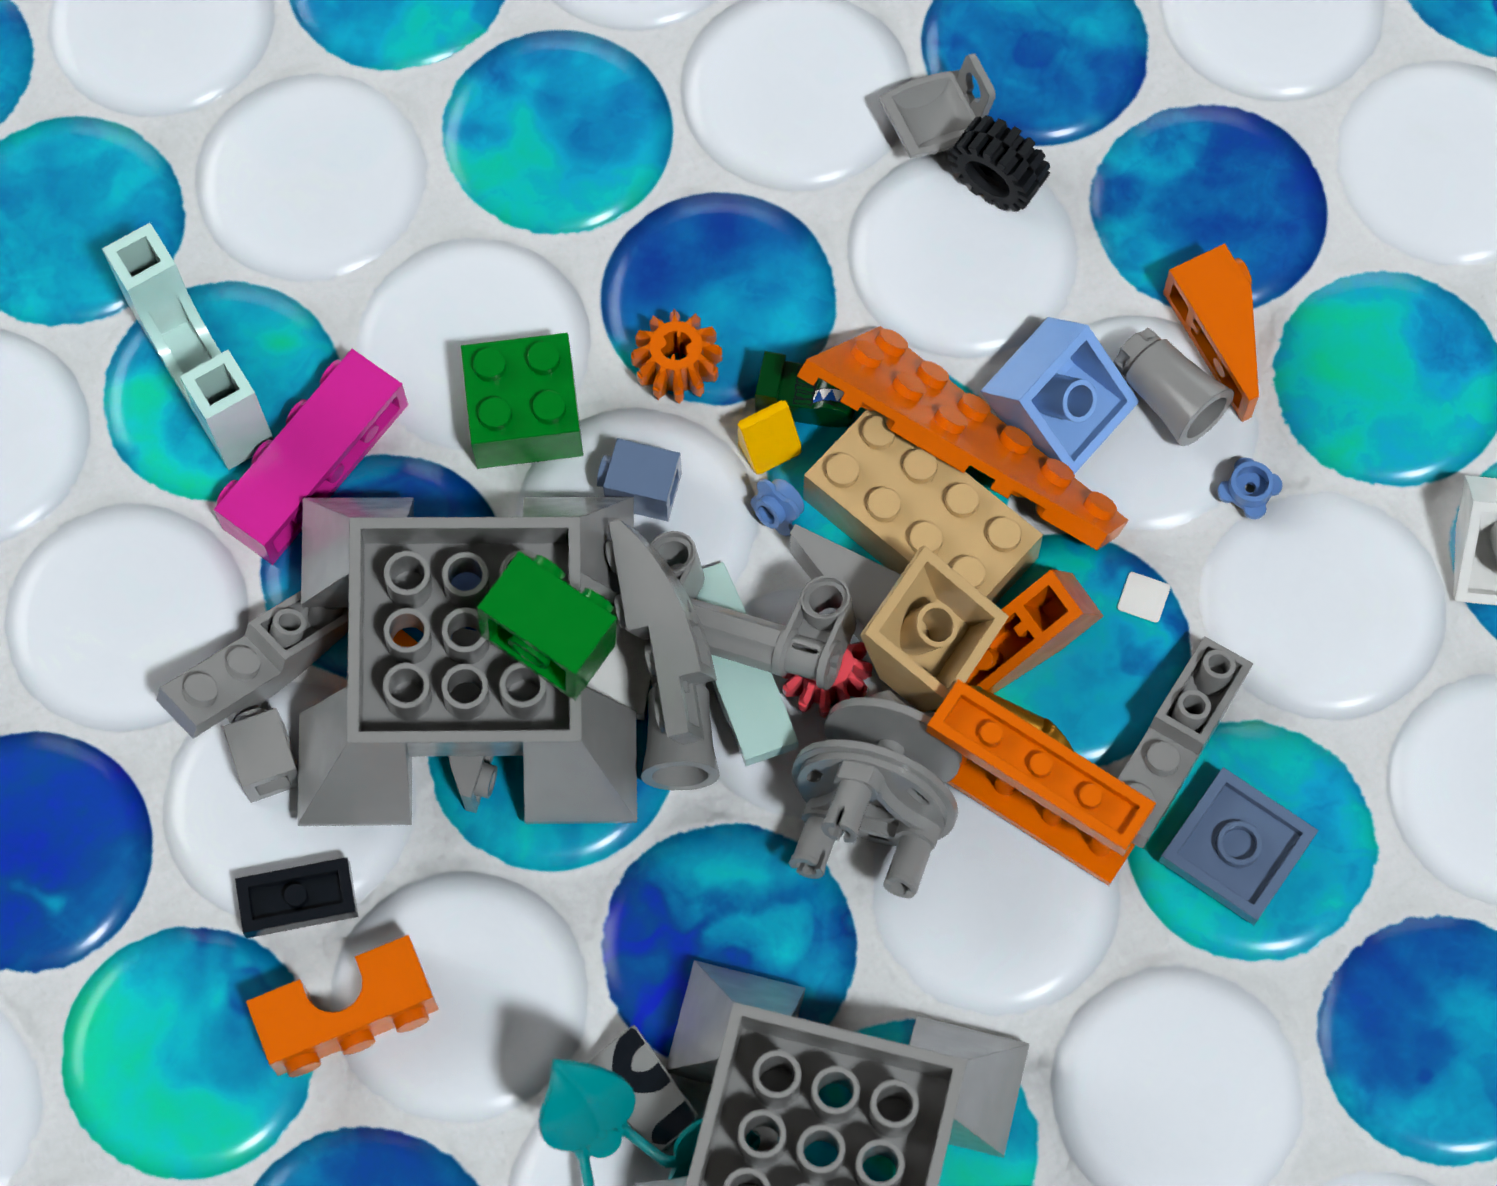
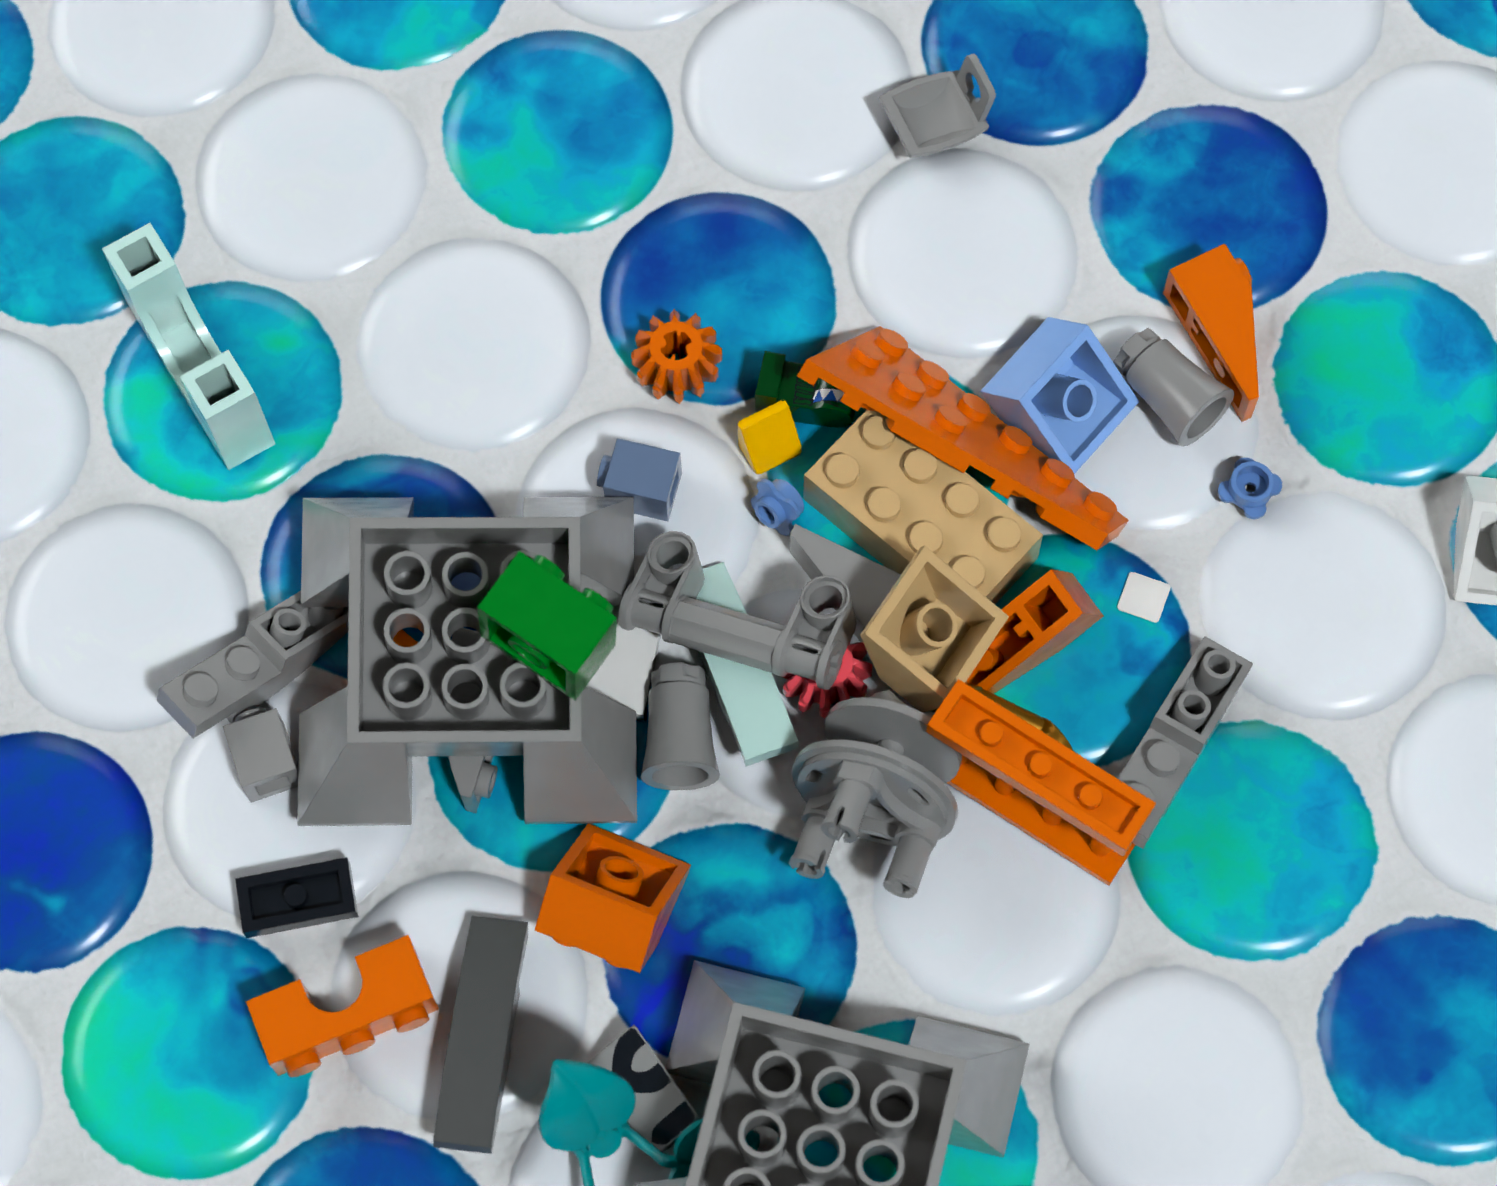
dark pink brick [214,349,408,565] -> none
green brick [461,333,584,469] -> none
light grey slope [606,519,717,745] -> none
black tyre [948,115,1050,212] -> none
sand blue plate [1159,767,1319,925] -> none
none -> dark grey slope [433,916,528,1154]
none -> orange slope [535,824,691,973]

